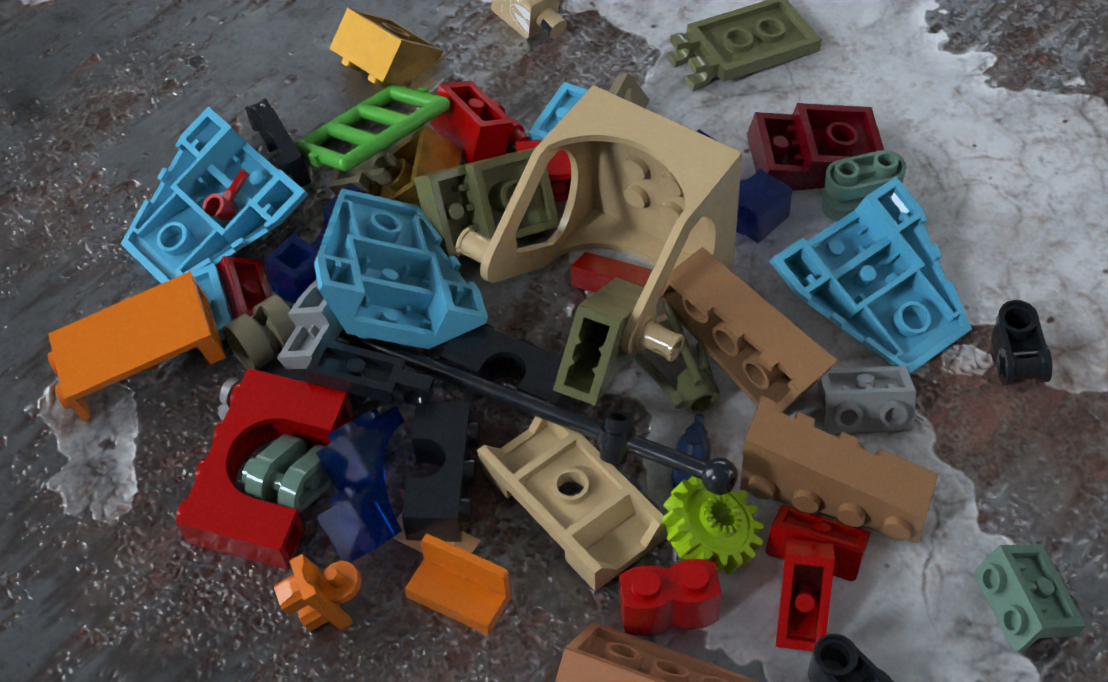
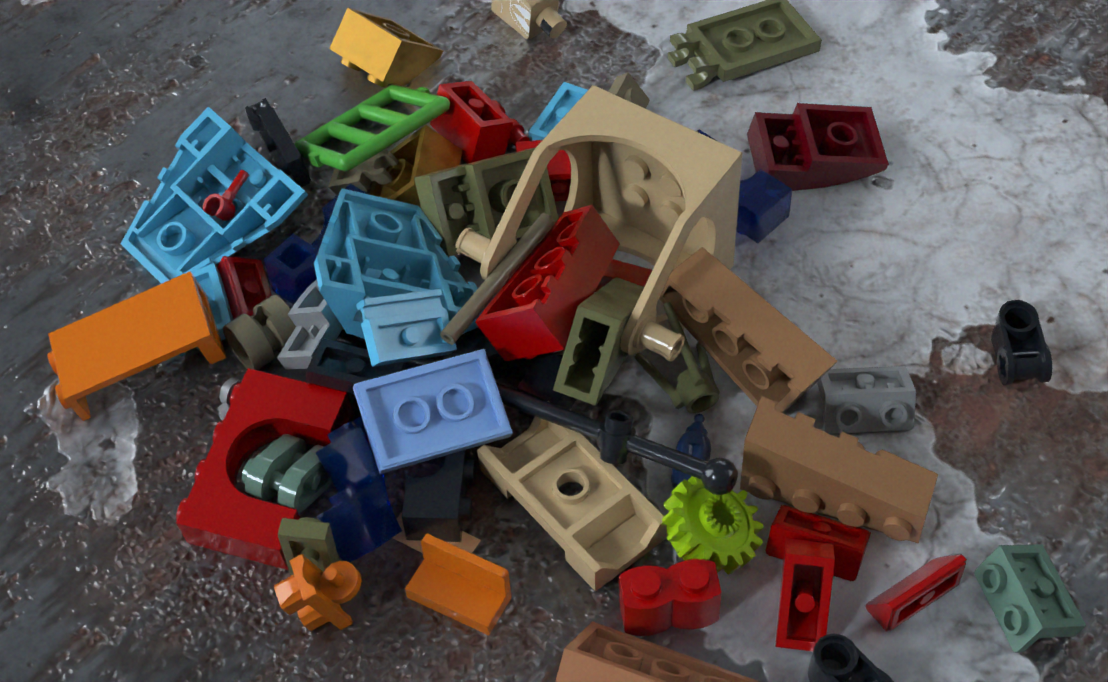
medium azure wedge [769,176,972,375] -> none
sand green brick [821,150,906,221] -> none
none -> olive plate [277,517,340,576]
none -> light blue tile [353,349,513,474]
none -> medium azure plate [356,289,457,367]
none -> dark tan piece [440,213,555,345]
none -> red wedge [475,205,620,361]
none -> red slope [865,554,967,632]

